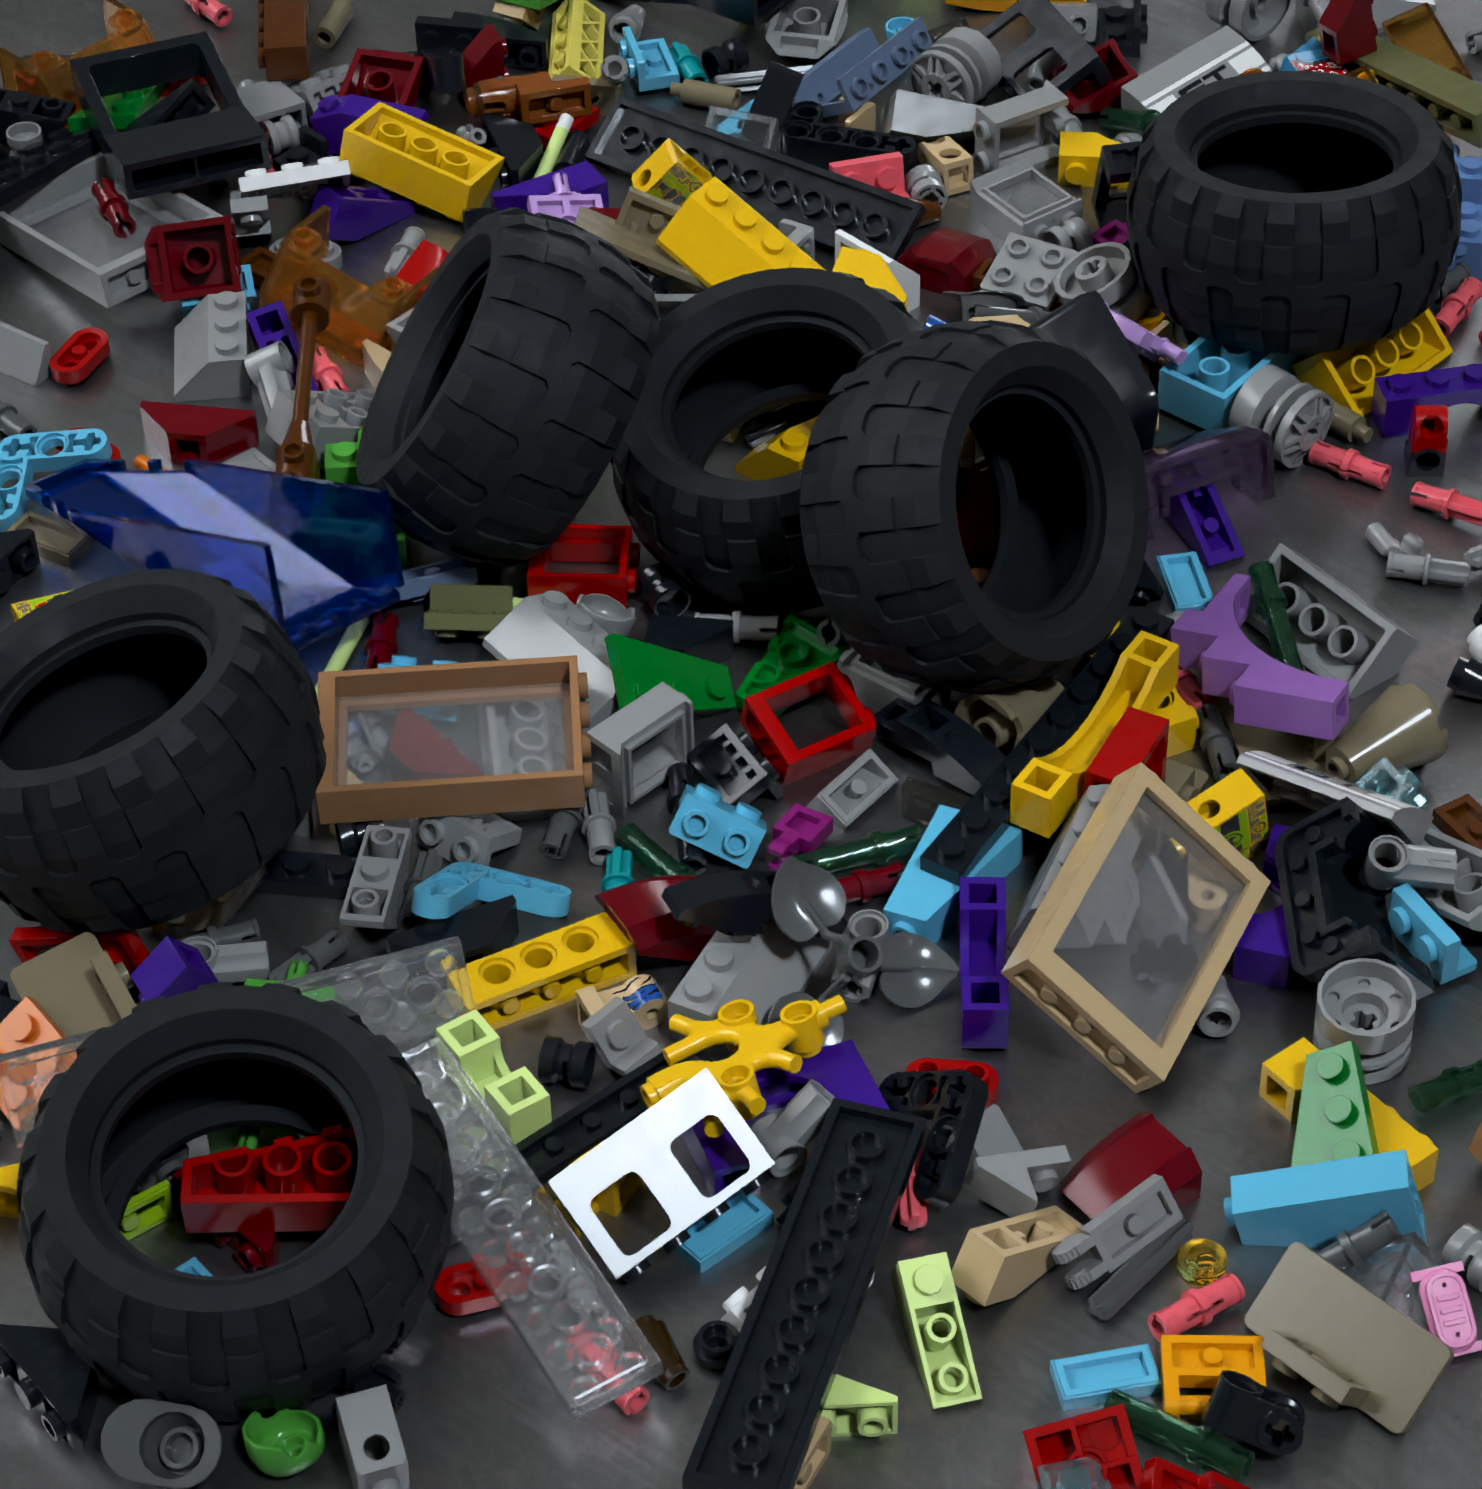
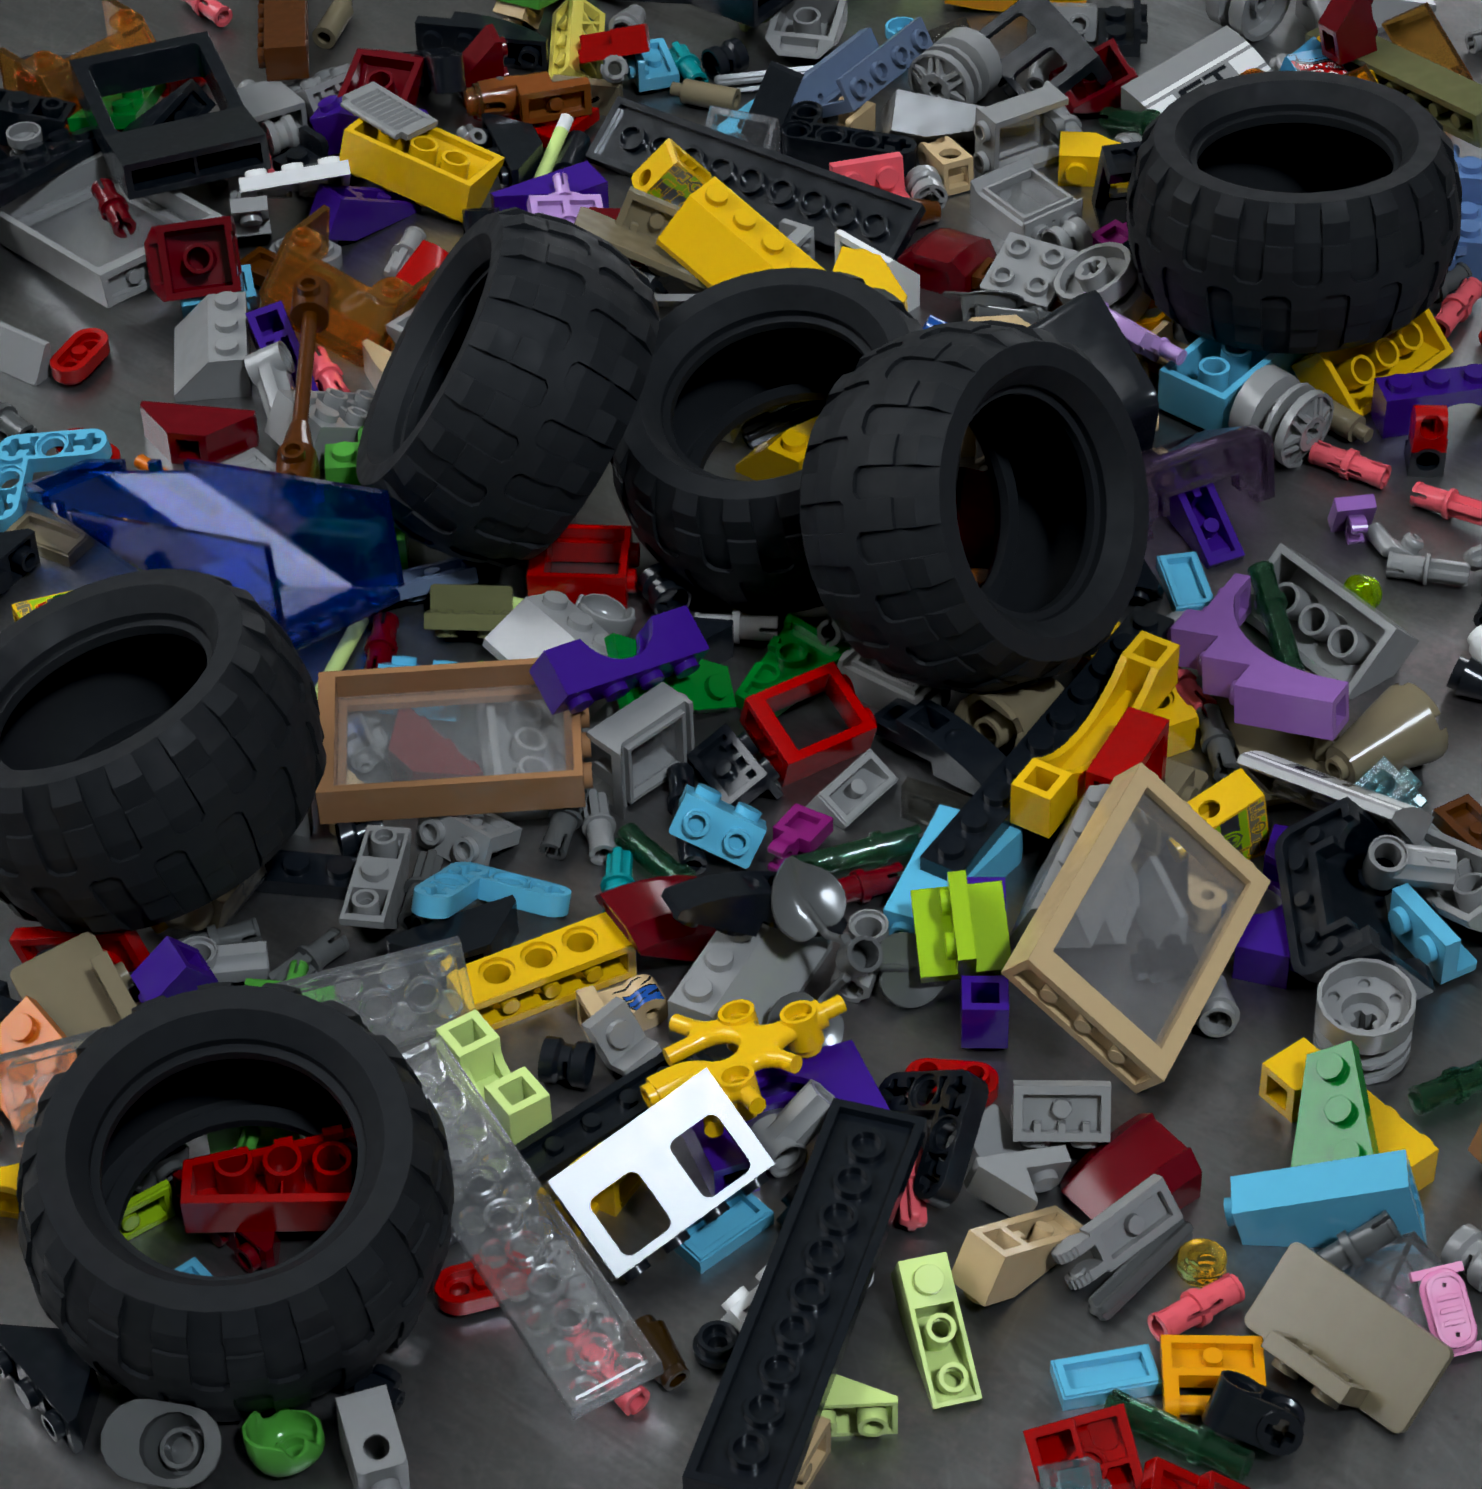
none -> light grey window [340,81,438,141]
none -> dark purple arch [529,605,710,715]
none -> red slope [578,23,650,64]
none -> lime bracket [910,870,1011,983]
none -> light grey bracket [1010,1080,1111,1149]
none -> medium lavender tile [1327,494,1377,545]
none -> clear neon green plate [1344,574,1382,608]

